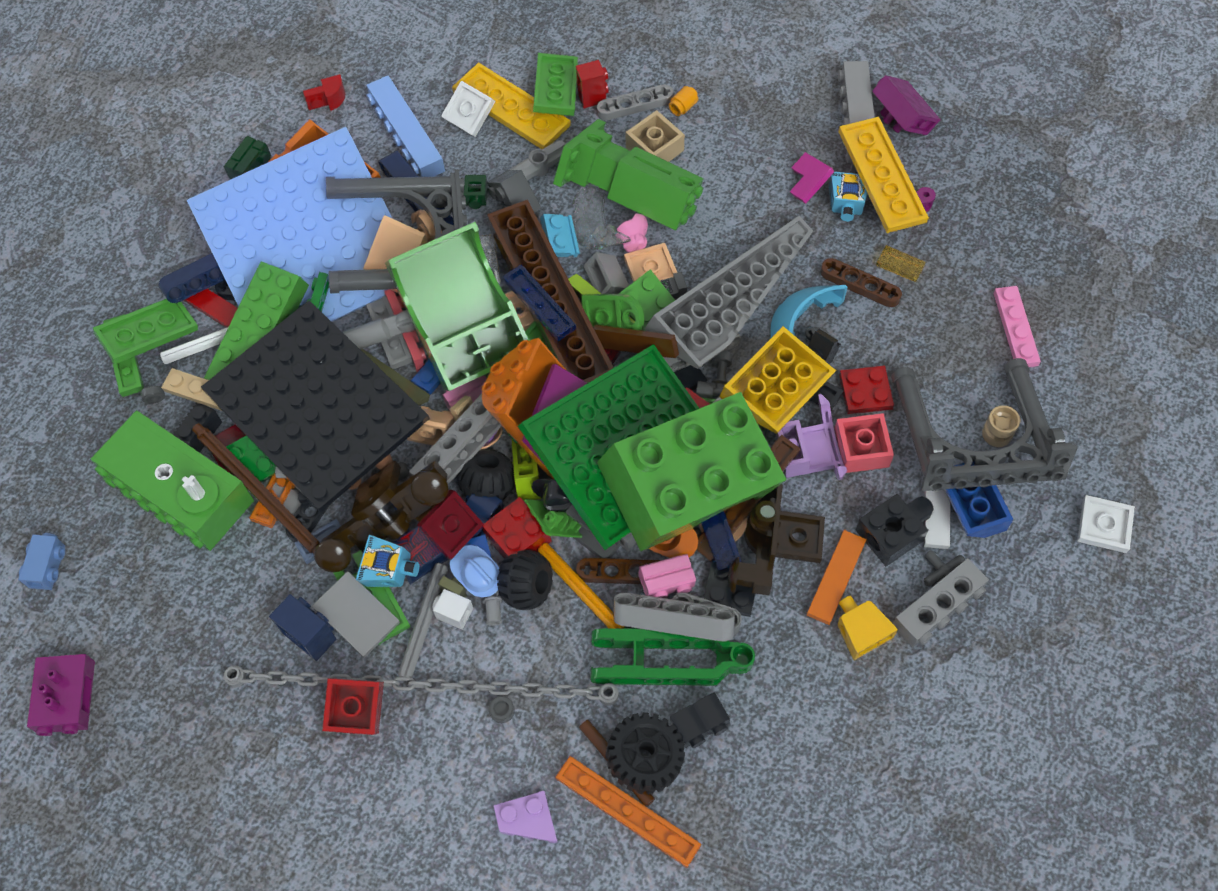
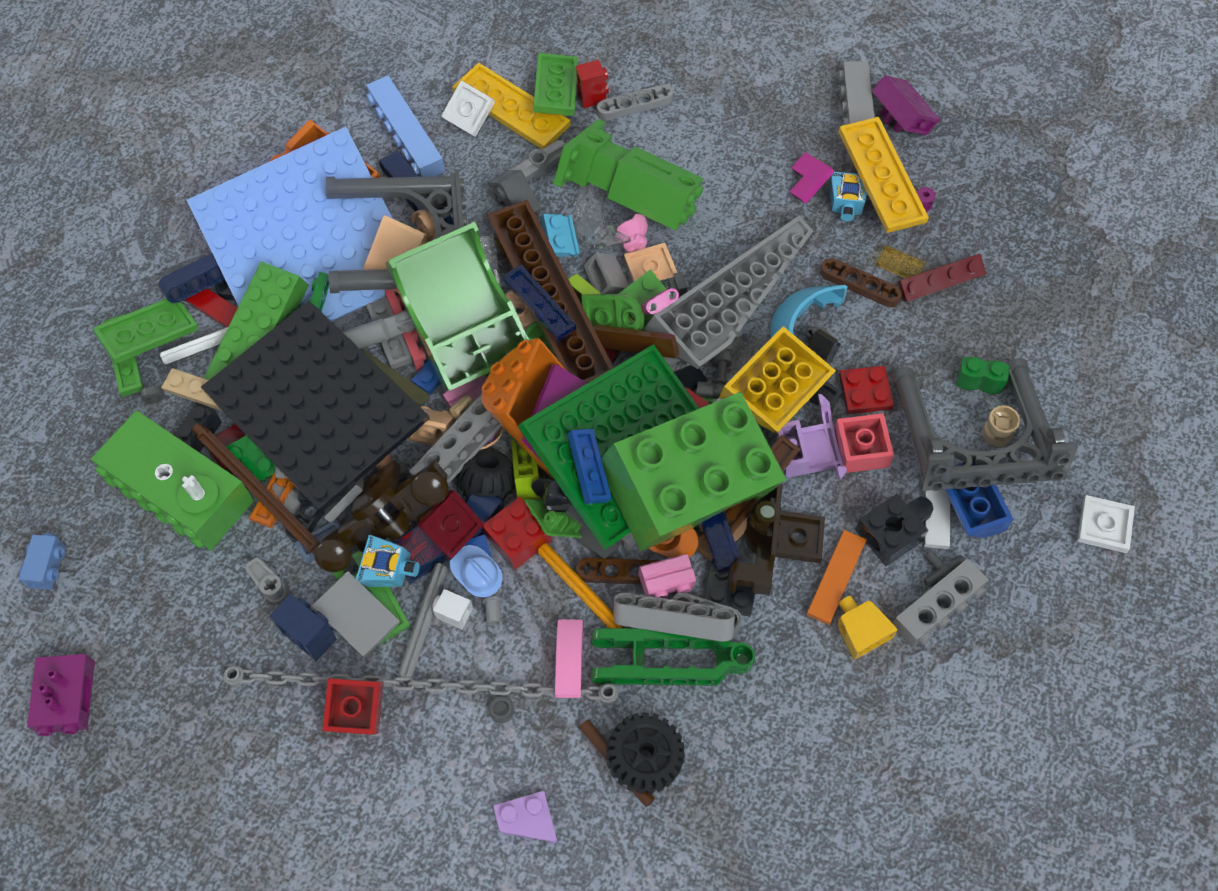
dark green brick [223,136,271,179] -> none
red brick [303,74,346,111] -> none
olive plate [438,576,467,598] -> none
dark green brick [464,175,488,209] -> none
black wheel [497,549,553,610] -> none
orange tile [555,756,702,868] -> none
tan brick [625,110,685,162] -> none
light orange brick [669,86,698,116] -> none
black brick [670,692,730,748] -> none
bright pink plate [993,286,1041,367] -> none
none -> light grey piece [245,557,288,604]
none -> light grey tile [324,479,364,522]
none -> bright pink slope [555,620,583,698]
none -> blue plate [567,429,612,504]
none -> piece [641,288,679,315]
none -> dark red plate [897,253,987,302]
none -> green brick [956,357,1009,394]

